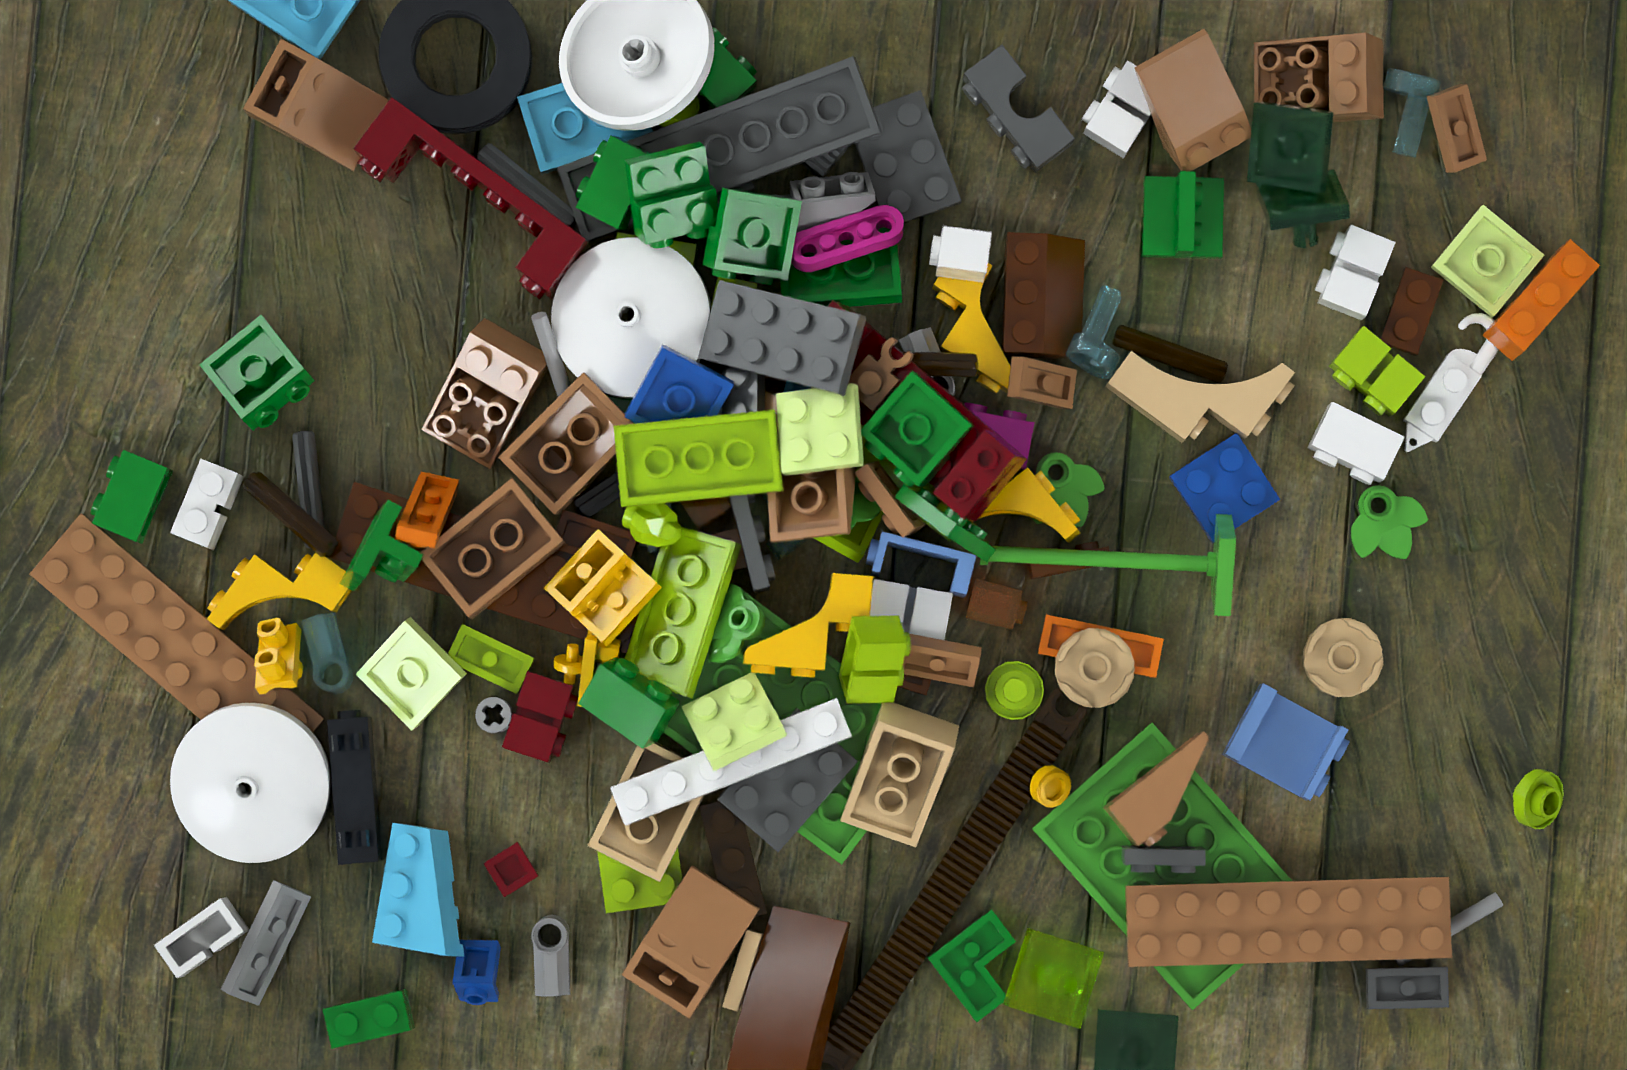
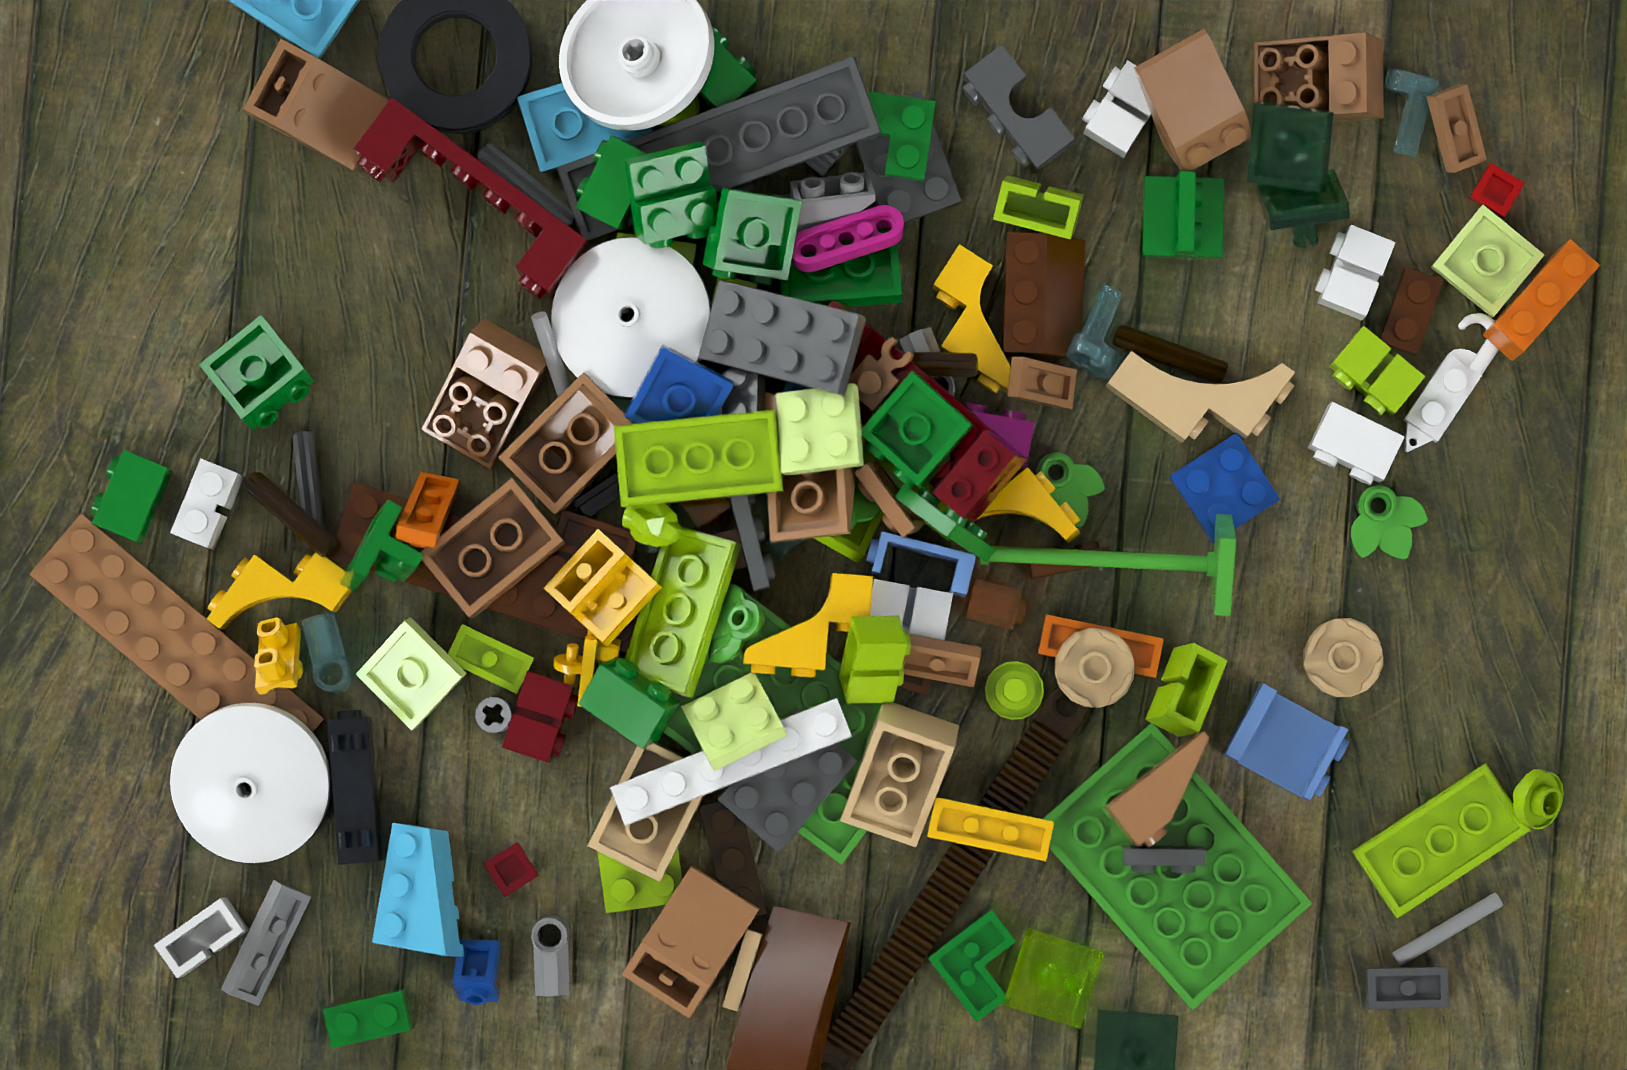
white piece [929,226,992,283] -> none
yellow tile [1030,765,1071,808] -> none
medium nougat plate [1125,877,1452,967] -> none
none -> green plate [868,91,936,182]
none -> yellow plate [927,797,1054,861]
none -> lime piece [993,175,1084,239]
none -> lime piece [1145,643,1228,737]
none -> lime tile [1351,763,1531,919]
none -> red plate [1468,163,1525,219]

